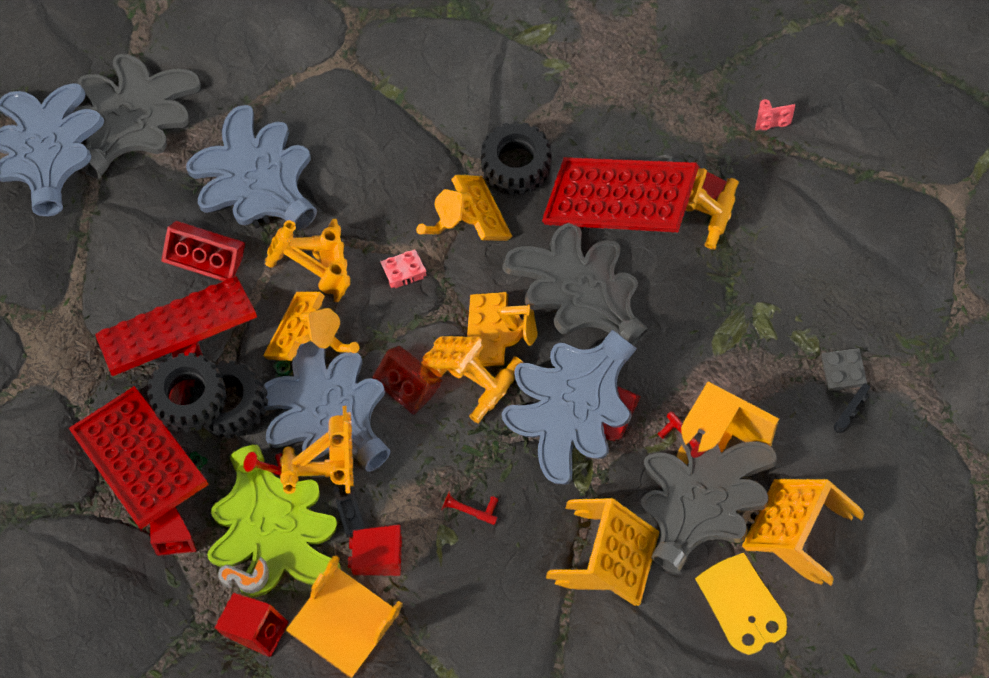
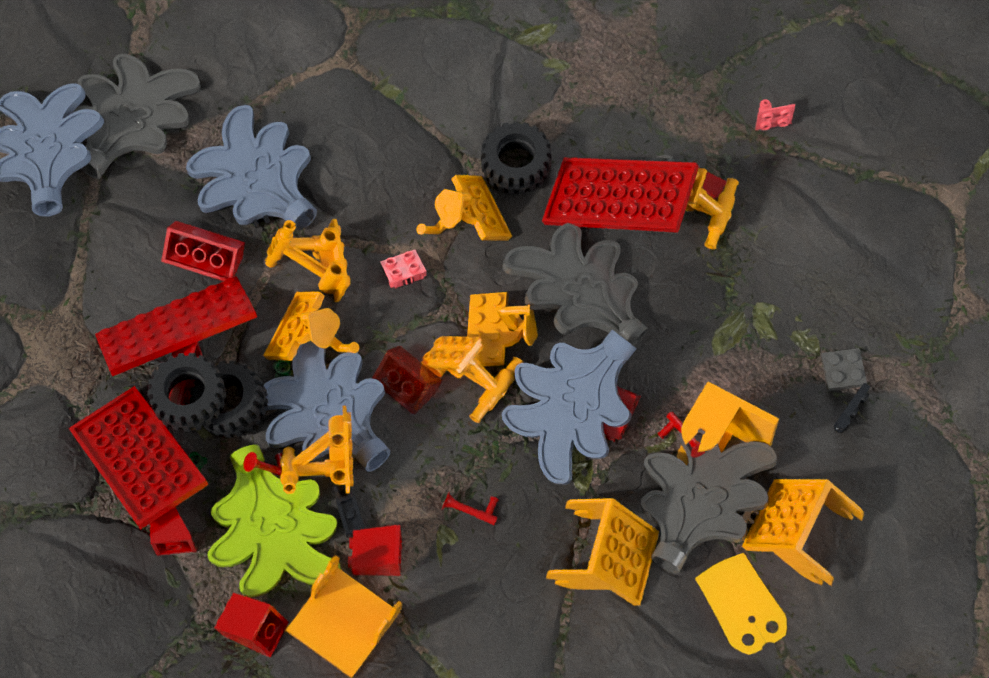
light grey animal [219,557,269,593] -> none

